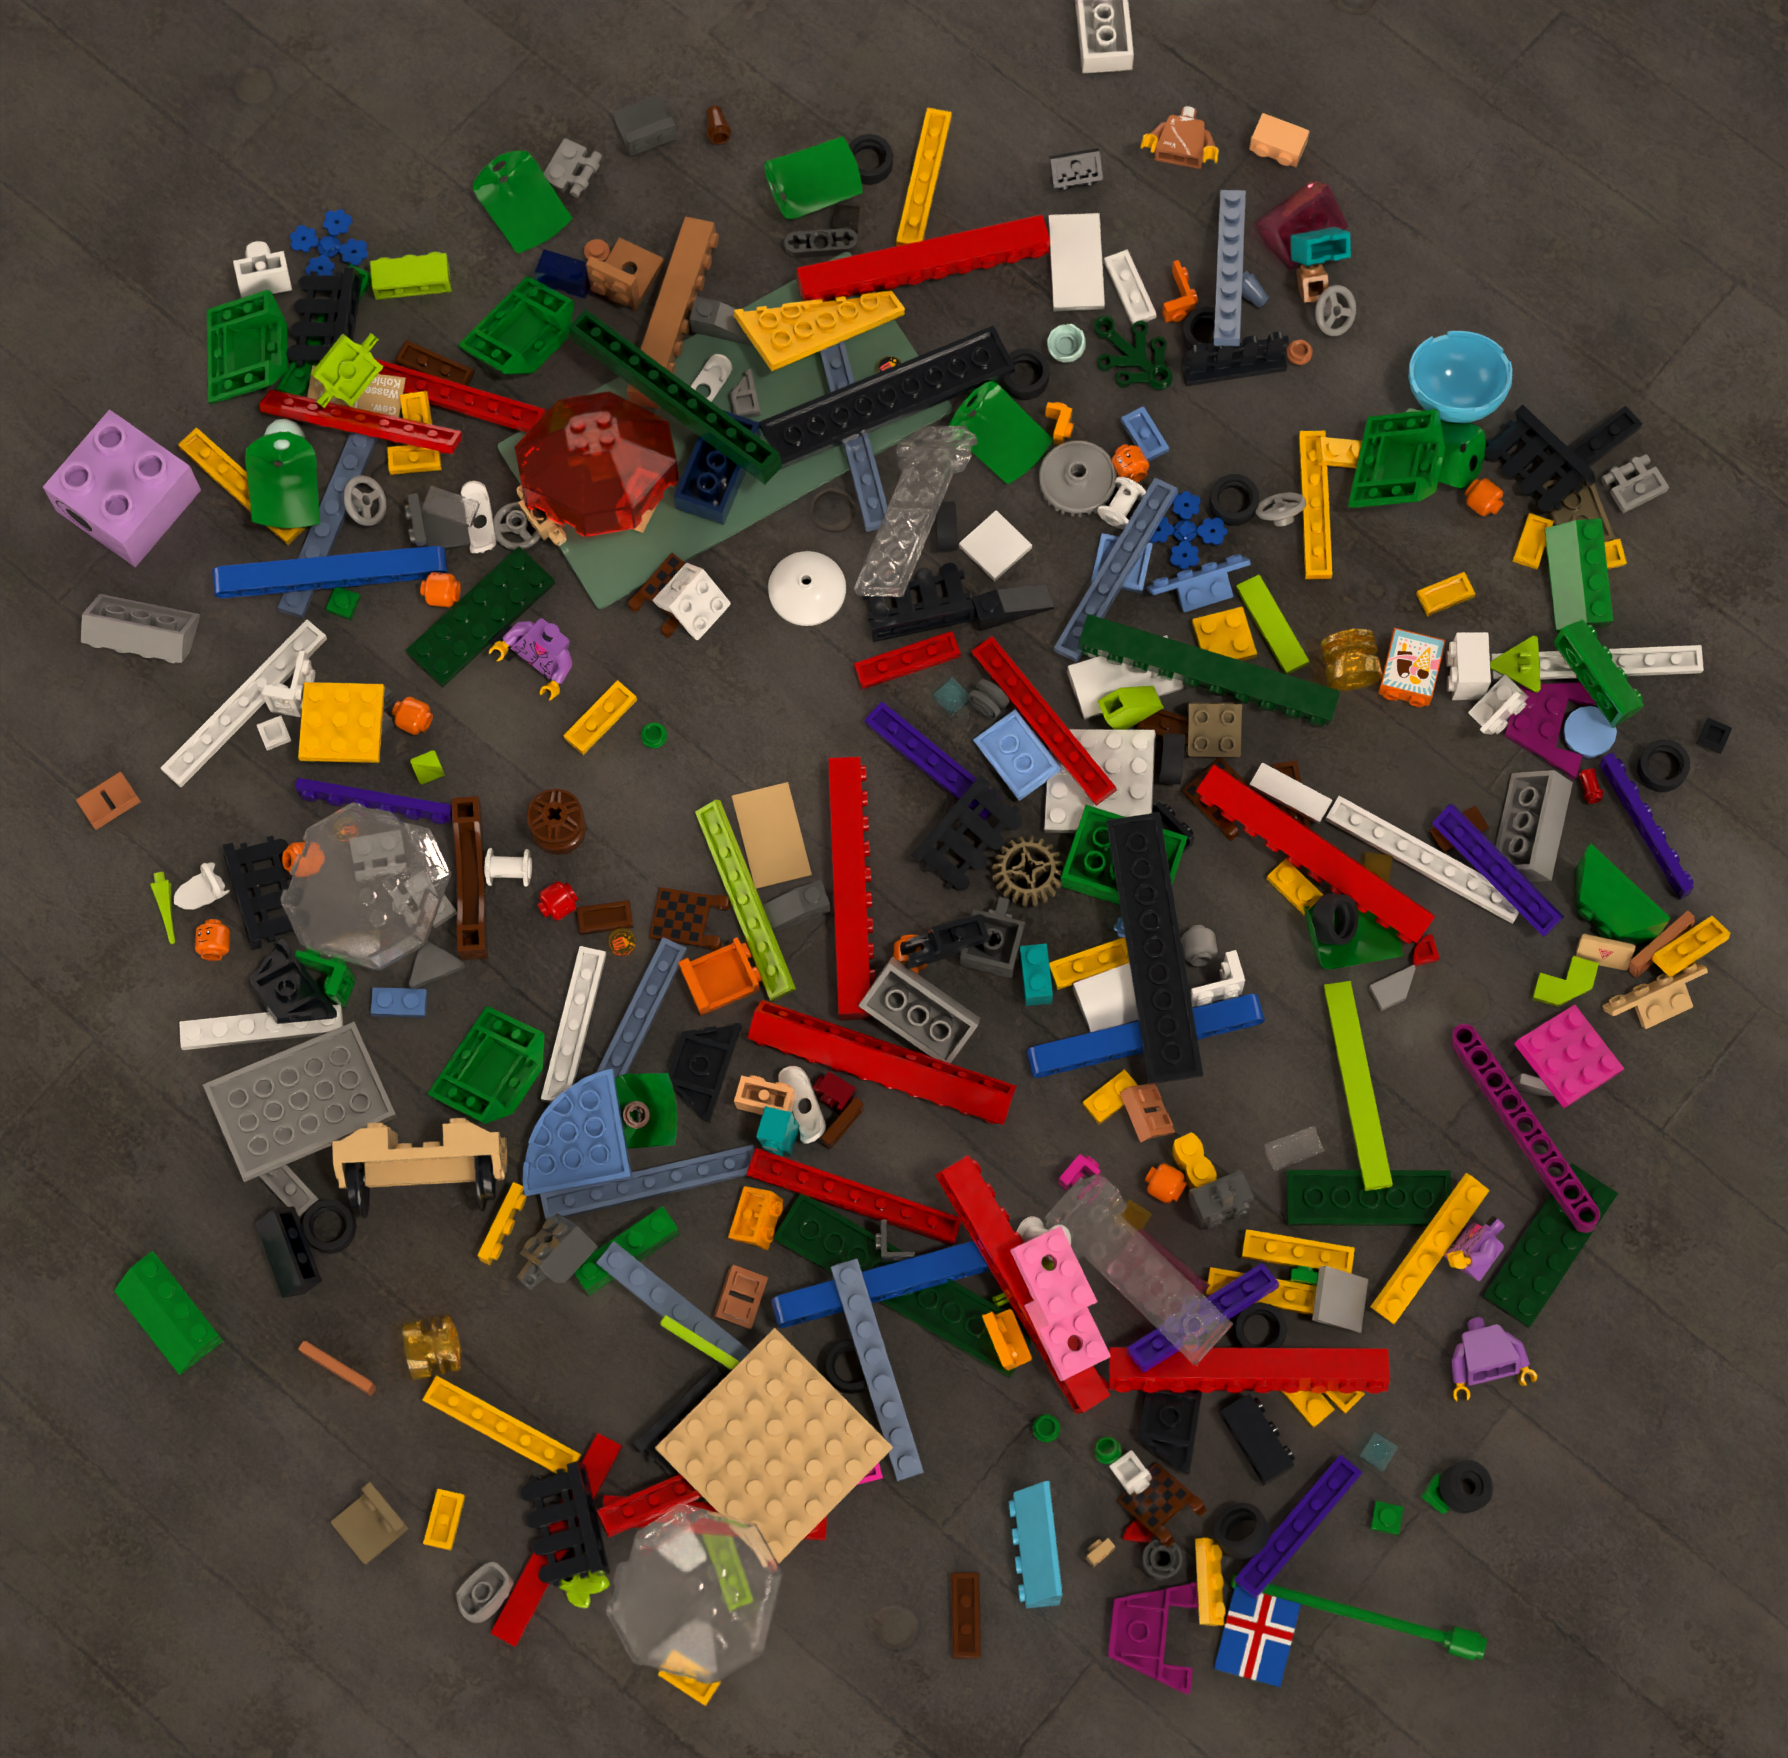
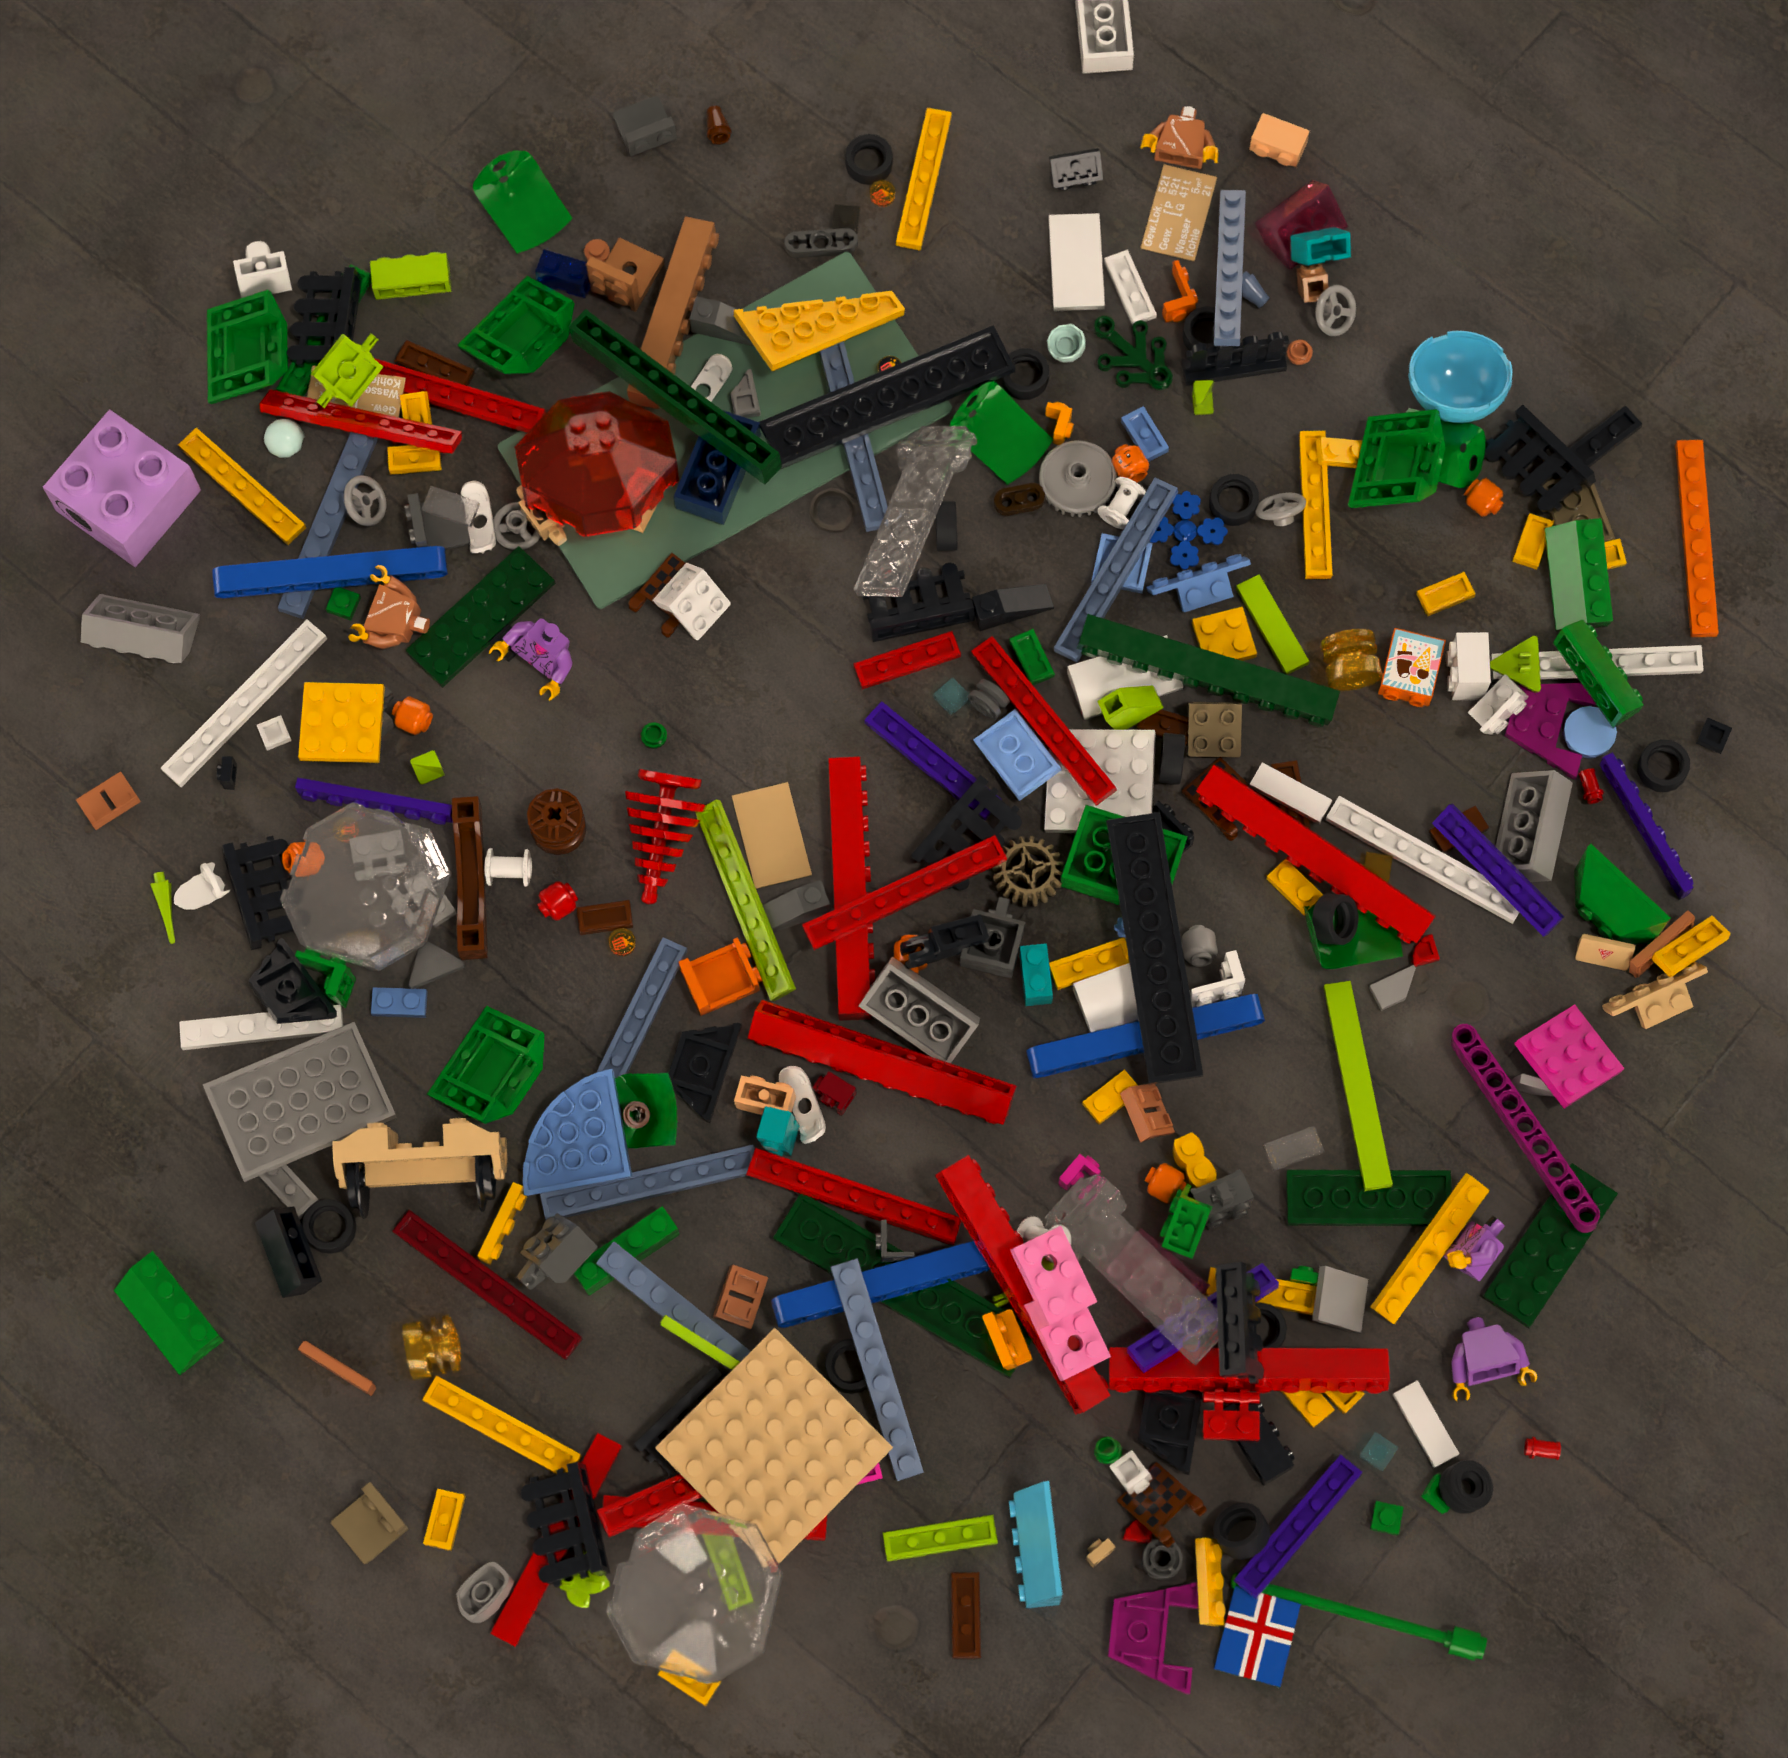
orange head [195,919,230,961] -> none
green piece [245,431,320,528] -> none
white bracket [262,651,315,717] -> none
blue plant [290,209,368,276] -> none
orange head [420,572,461,607] -> none
white plate [541,946,607,1103] -> none
light grey plate [543,138,602,198] -> none
yellow plate [563,680,637,755] -> none
reddish brown flag [649,887,730,951] -> none
light orange bracket [728,1186,783,1250] -> none
green piece [764,136,863,219] -> none
white dish [768,551,846,626] -> none
red brick [796,215,1050,302] -> none
reddish brown tile [821,1097,864,1149] -> none
white tile [959,510,1032,582] -> none
green plate [1032,1414,1060,1443] -> none
clear yellow plate [1114,1199,1152,1238] -> none
yellow plate [1241,1229,1355,1274] -> none
lime tile [1532,956,1599,1007] -> none
light grey plate [1601,454,1669,514] -> none
none -> black plate [216,756,237,790]
none -> nougat torso [348,565,430,649]
none -> dark red tile [392,1210,583,1361]
none -> red plant [625,769,707,904]
none -> red tile [802,835,1007,950]
none -> clear yellow tile [870,180,895,207]
none -> lime tile [883,1515,998,1562]
none -> dark brown plate [994,483,1045,516]
none -> green plate [1009,629,1055,686]
none -> tan sticker [1141,165,1217,262]
none -> green bracket [1160,1183,1212,1259]
none -> lime slope [1192,380,1214,415]
none -> red plate [1203,1389,1260,1441]
none -> black fence [1216,1262,1264,1384]
none -> white tile [1393,1380,1459,1468]
none -> red pin [1524,1436,1561,1460]
none -> orange plate [1675,440,1719,637]

